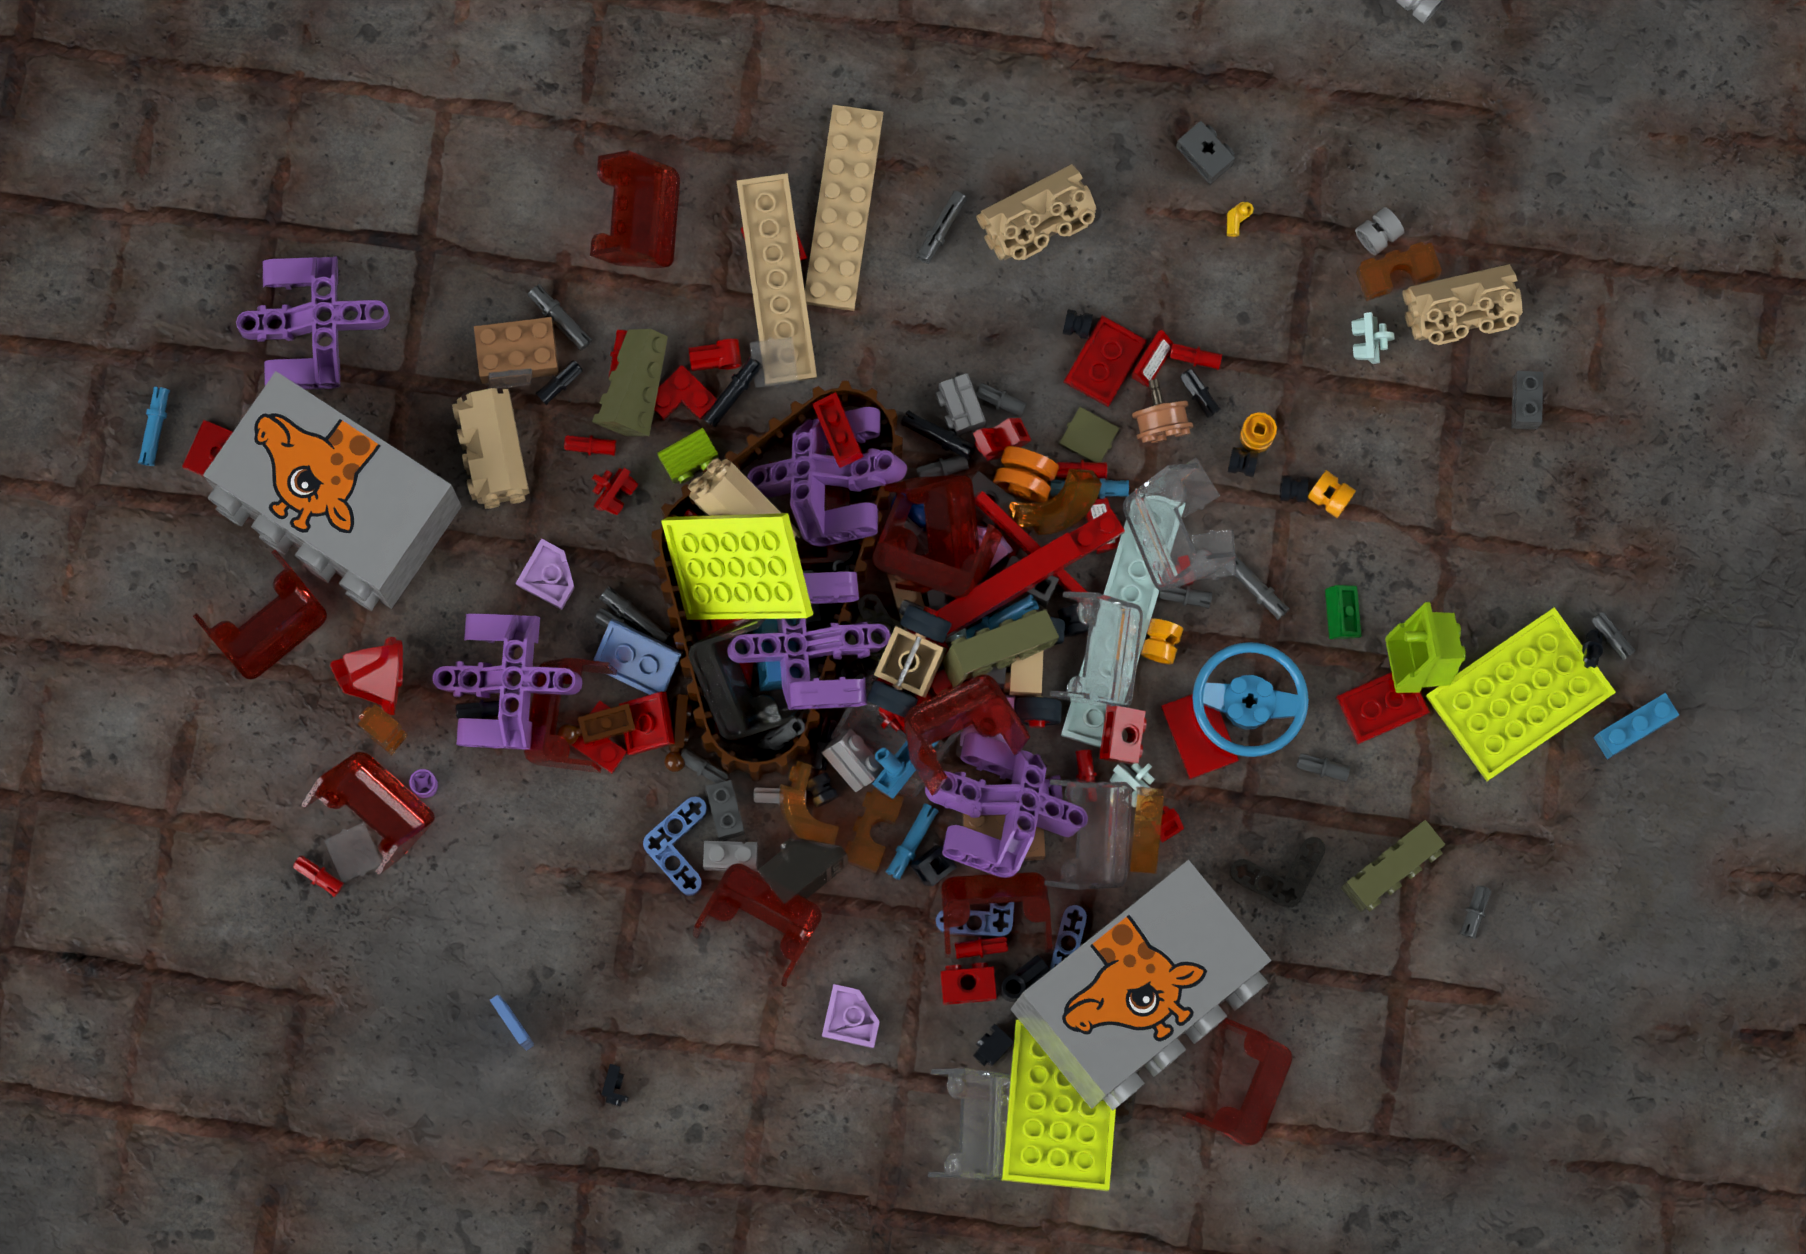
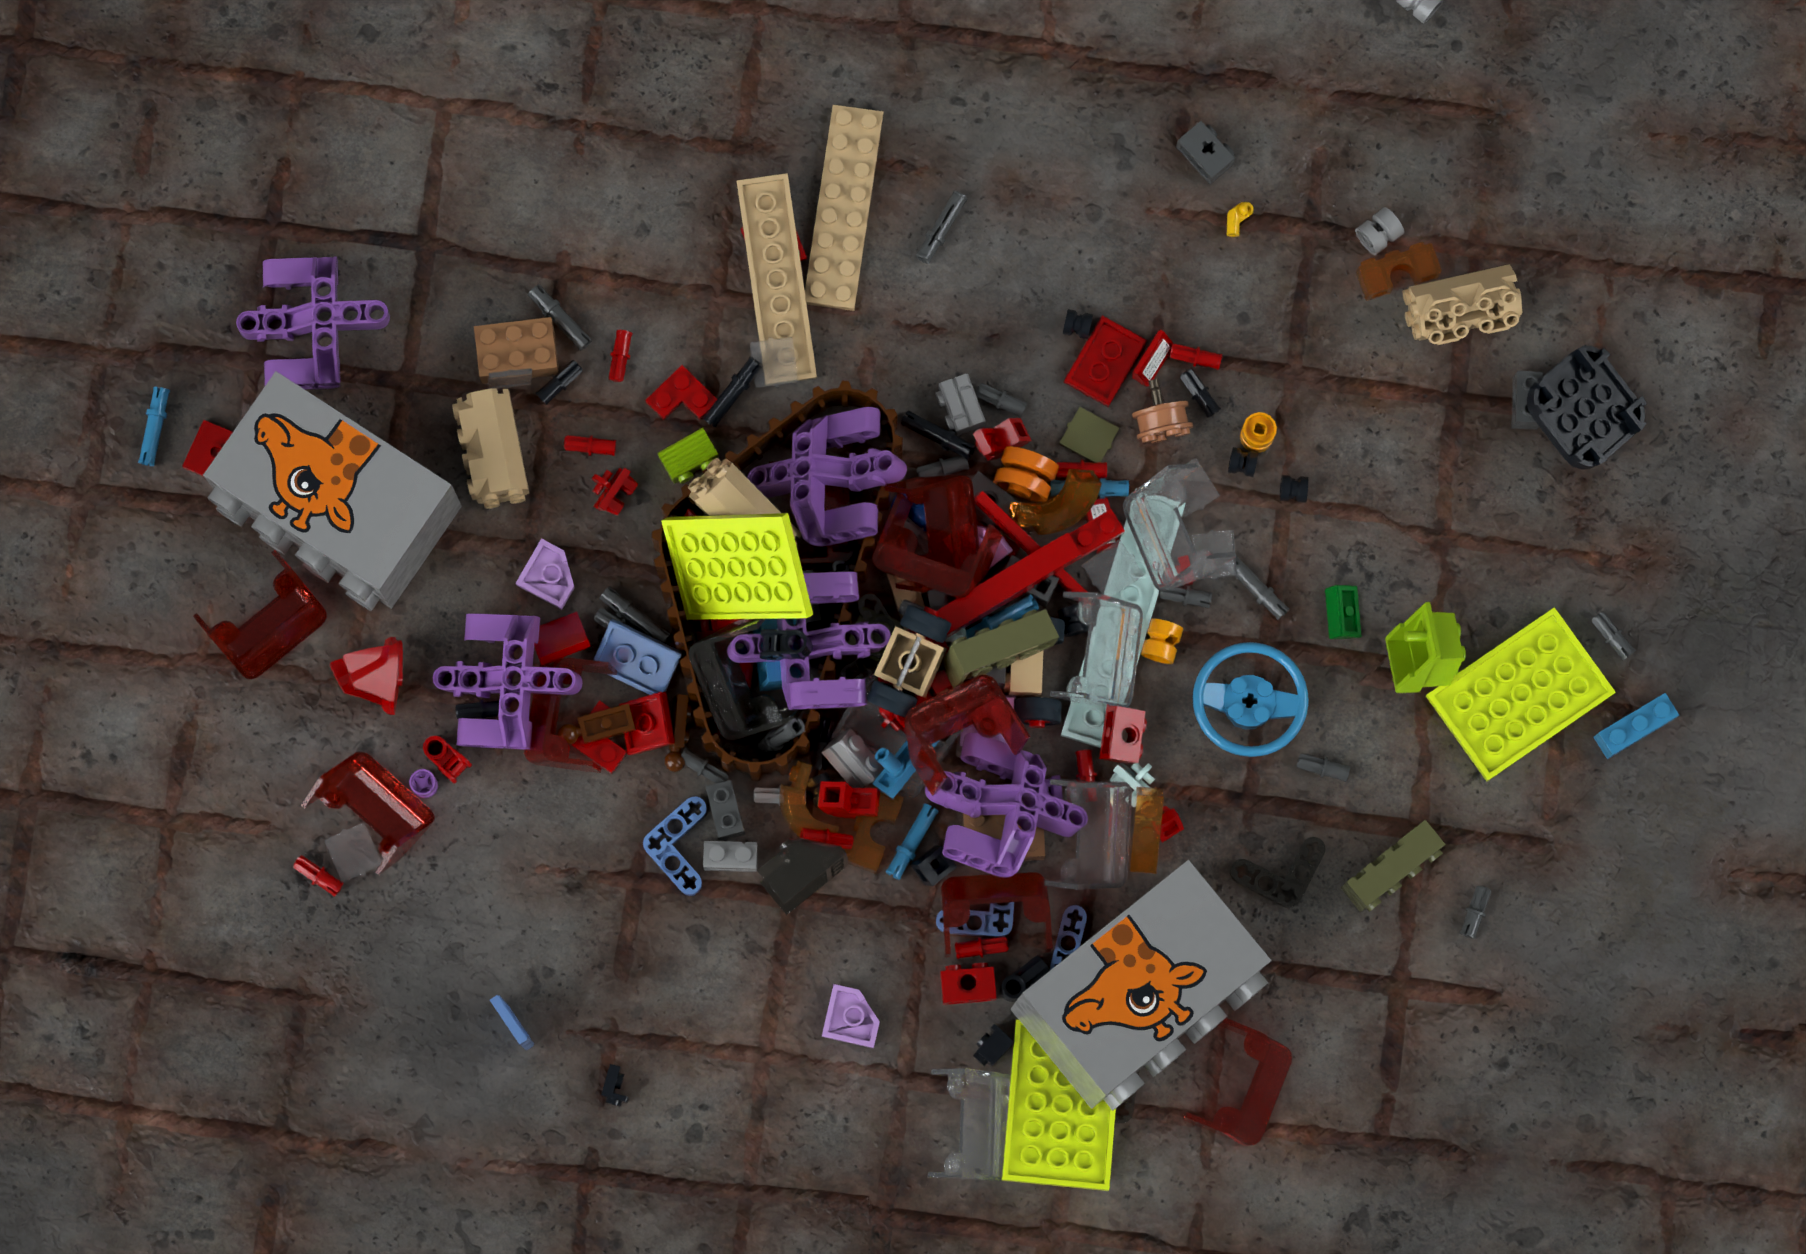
clear orange arch [358,704,408,756] -> none
clear red windscreen [590,150,680,268] -> none
olive wedge [592,329,668,437] -> none
red piece [689,339,742,371] -> none
clear red windscreen [693,863,822,987] -> none
red plate [813,392,864,468] -> none
tan brick [976,164,1096,261] -> none
red tile [1161,694,1239,780] -> none
light orange wheel [1307,470,1356,518] -> none
red tile [1336,672,1430,745] -> none
light aqua hips [1352,312,1395,364] -> none
black axle [1582,630,1603,668] -> none
none -> red piece [423,736,472,784]
none -> red tile [534,612,590,665]
none -> black piece [760,629,813,660]
none -> red axle [800,827,854,850]
none -> red brick [818,781,880,819]
none -> clear piece [1082,540,1144,601]
none -> black tile [1527,345,1647,470]

